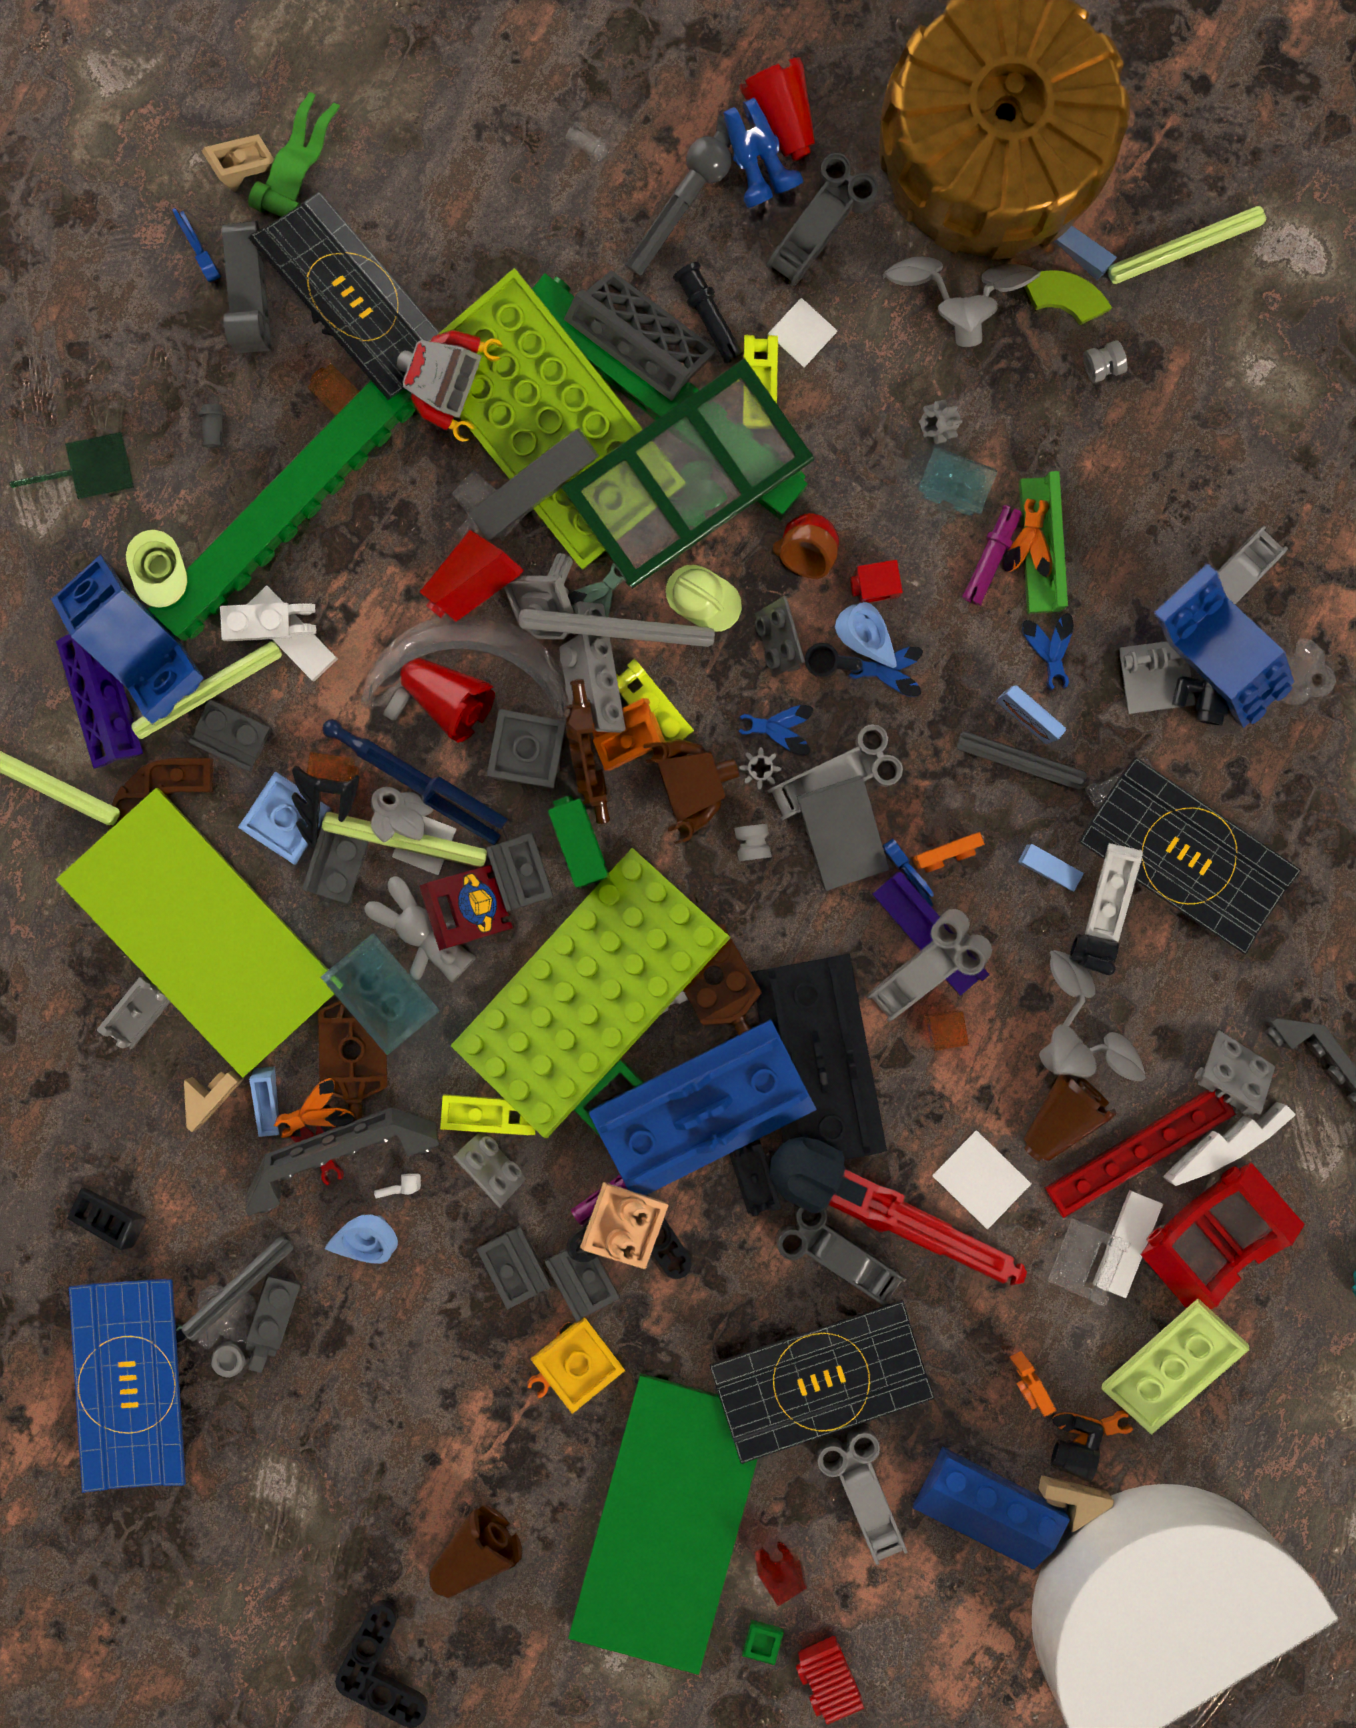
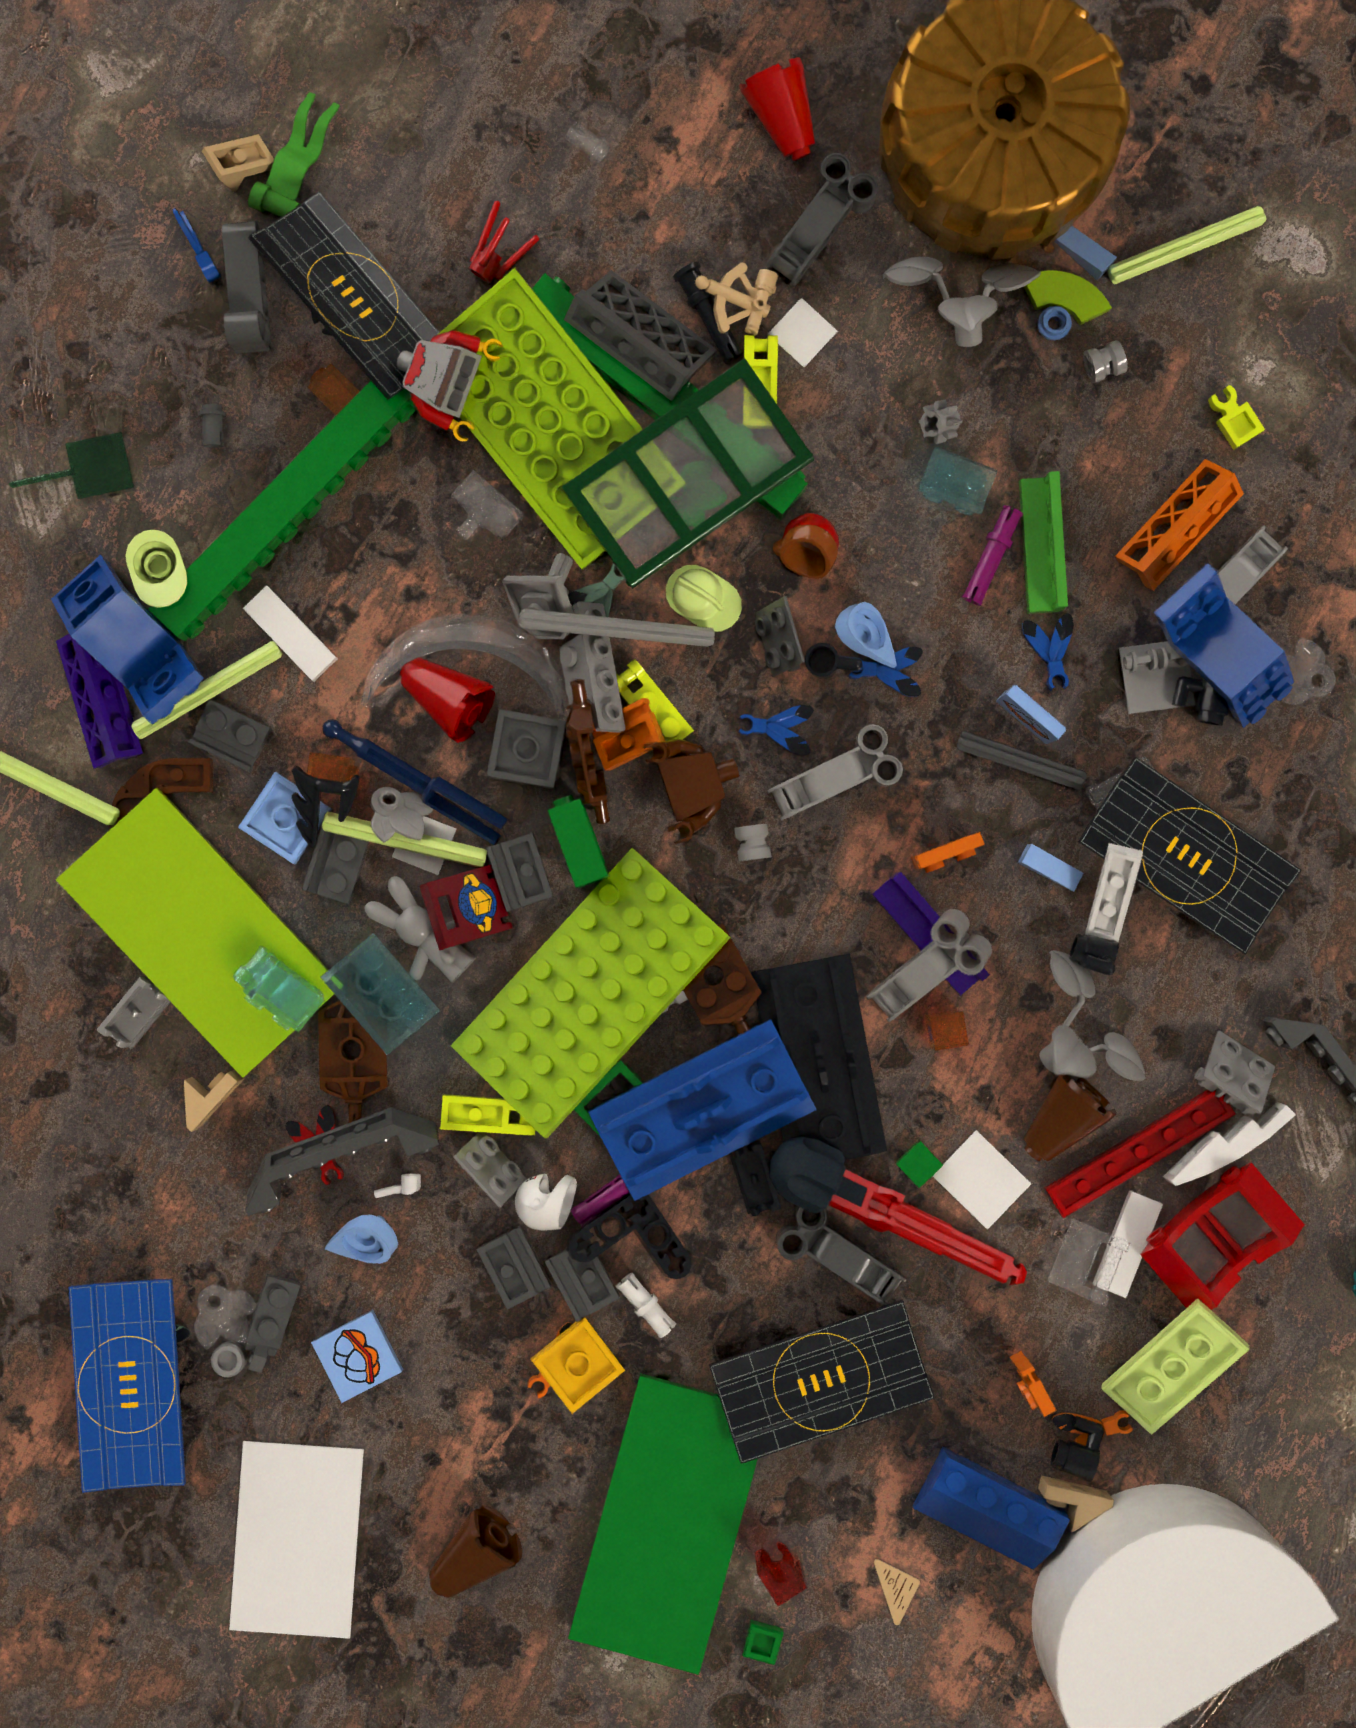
black slope [67,1188,146,1250] -> none
dark grey axle [181,1235,293,1341] -> none
white hinge [220,603,316,641] -> none
light blue piece [249,1066,280,1137] -> none
orange piece [274,1078,355,1138] -> none
black beam [335,1600,428,1728] -> none
light grey tile [383,686,411,721] -> none
red slope [420,530,524,622] -> none
dark grey slope [469,428,599,541] -> none
light nougat plate [580,1182,669,1269] -> none
dark grey piece [625,115,732,277] -> none
blue piece [723,97,804,208] -> none
light grey gear [739,747,781,790] -> none
red brick [795,1636,865,1725] -> none
dark grey tile [796,775,889,891] -> none
light grey piece [815,1424,908,1565] -> none
red brick [850,559,903,603] -> none
blue piece [883,838,934,907] -> none
orange piece [1003,498,1053,577] -> none
none -> white piece [229,1441,364,1638]
none -> clear light blue hinge [232,946,324,1032]
none -> light blue tile [311,1310,403,1403]
none -> red plant [468,200,539,284]
none -> white helmet [515,1174,577,1231]
none -> white pin [616,1272,676,1338]
none -> tan piece [695,262,778,335]
none -> tan sticker [874,1559,920,1625]
none -> green tile [895,1140,943,1188]
none -> medium blue plate [1037,306,1072,341]
none -> orange fence [1115,459,1244,591]
none -> neon yellow plate [1208,385,1265,450]

